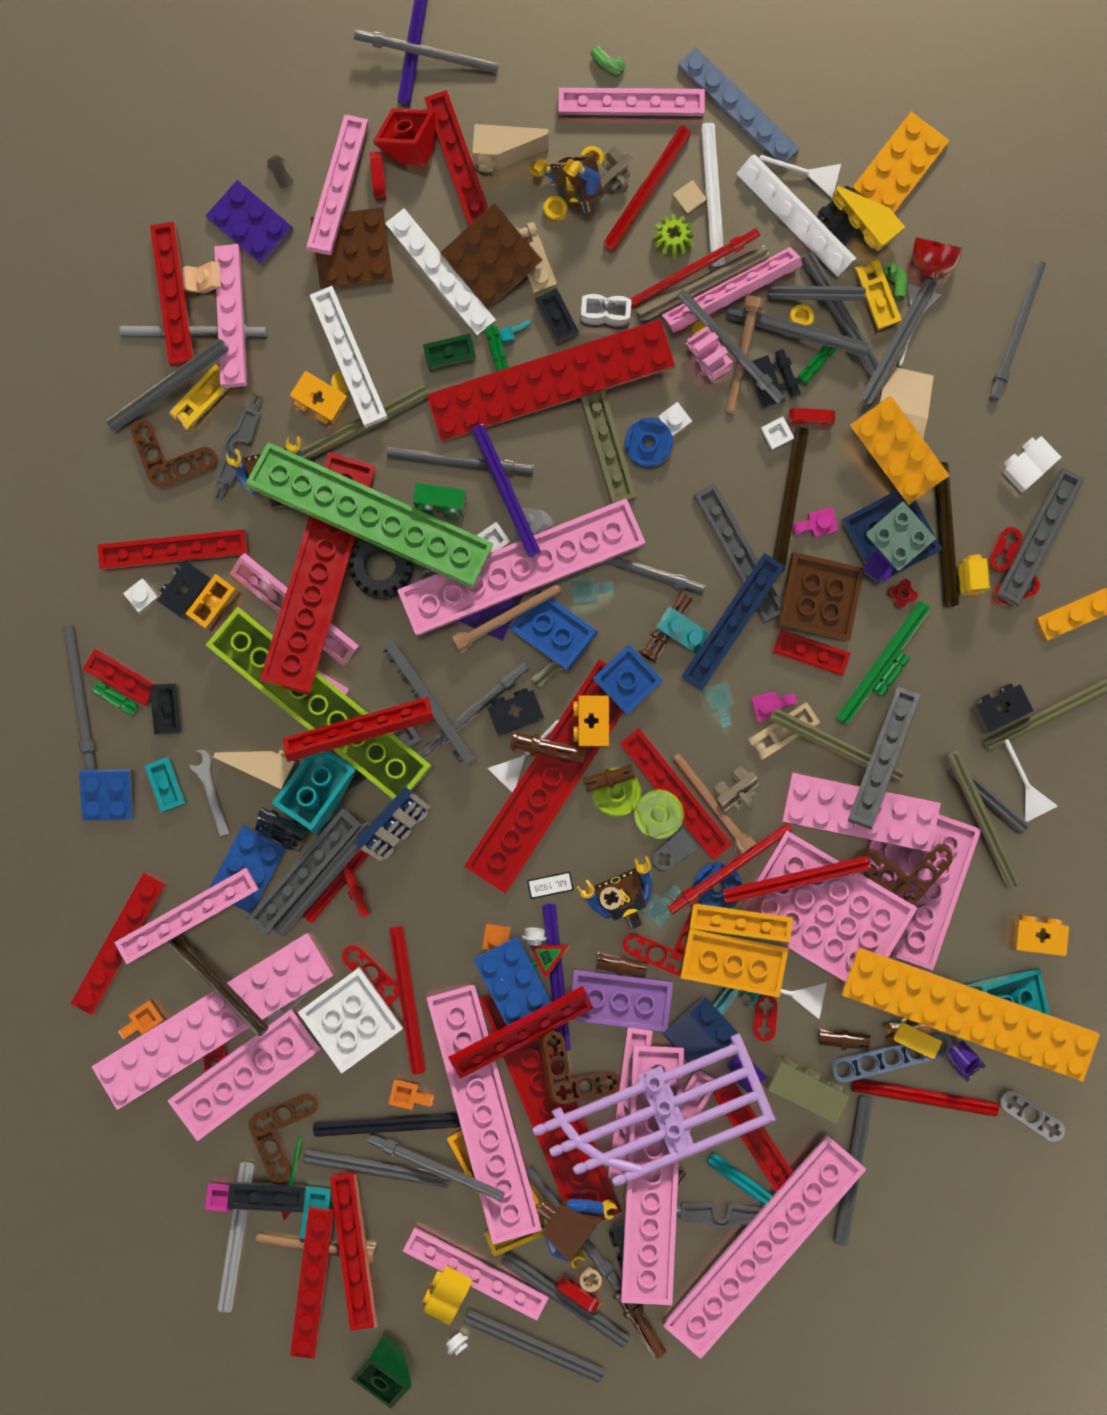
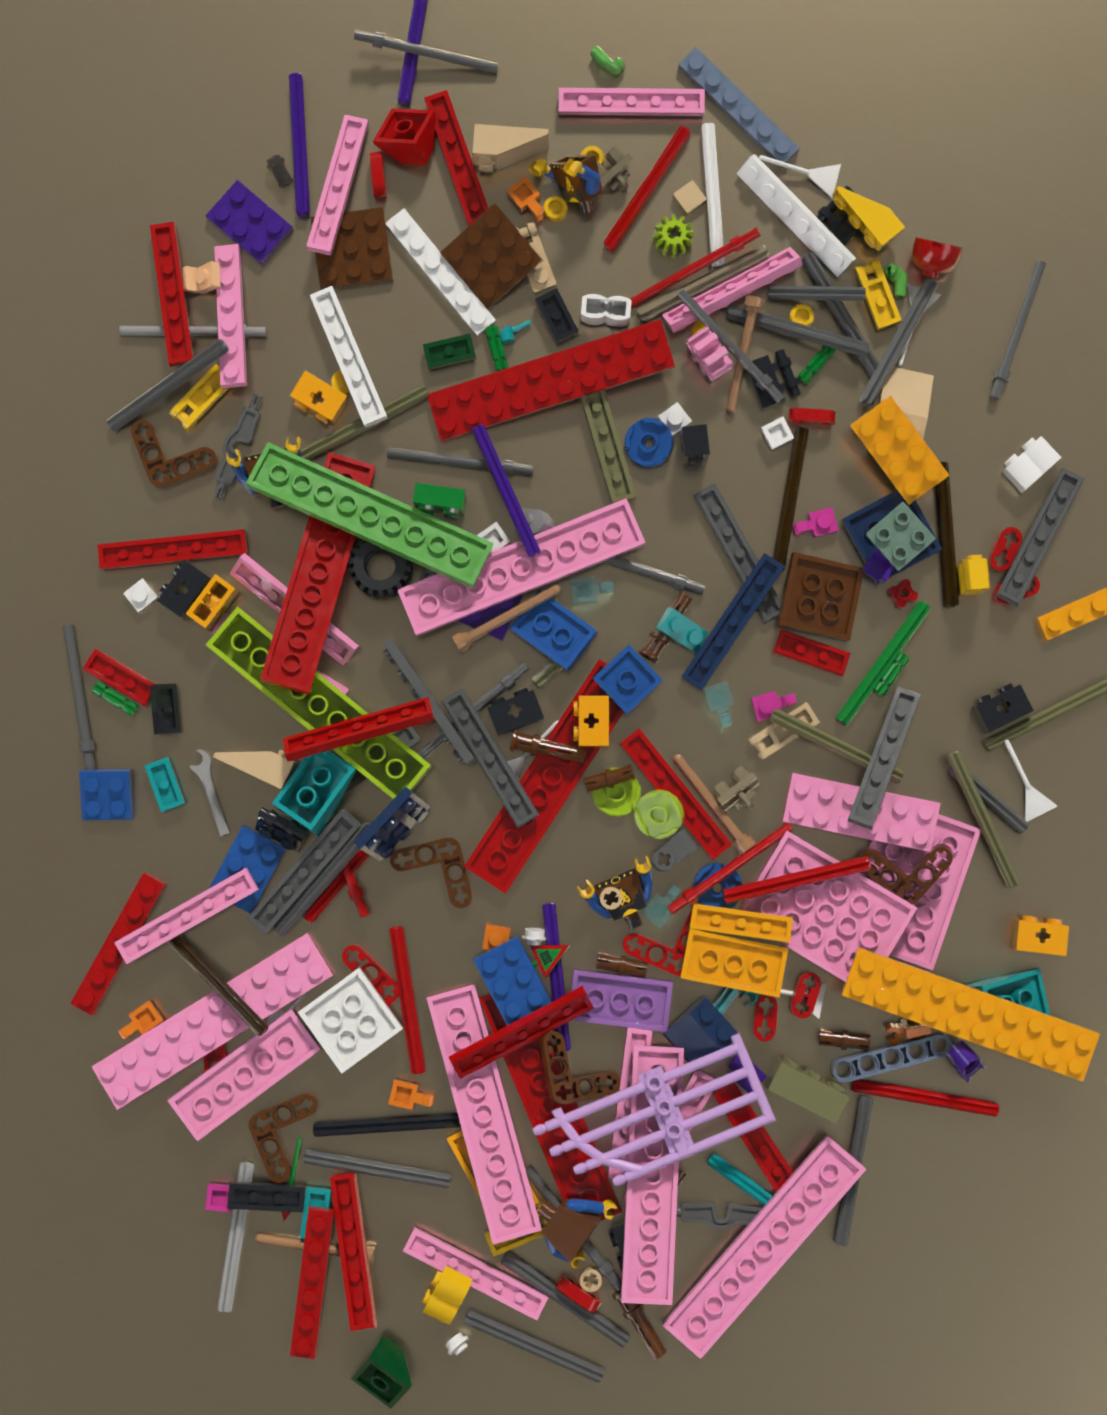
dark grey bar [367,1133,505,1202] -> none
white sticker [527,871,574,899] -> none
light orange plate [852,112,950,213] -> none
yellow sticker [894,1022,942,1059] -> none
light grey beam [998,1089,1065,1142] -> none
none -> dark purple axle [289,73,310,217]
none -> reddish brown beam [390,838,472,908]
none -> dark grey tile [441,688,539,828]
none -> orange plate [506,176,546,222]
none -> black brick [679,424,710,468]
none -> red beam [789,971,821,1019]

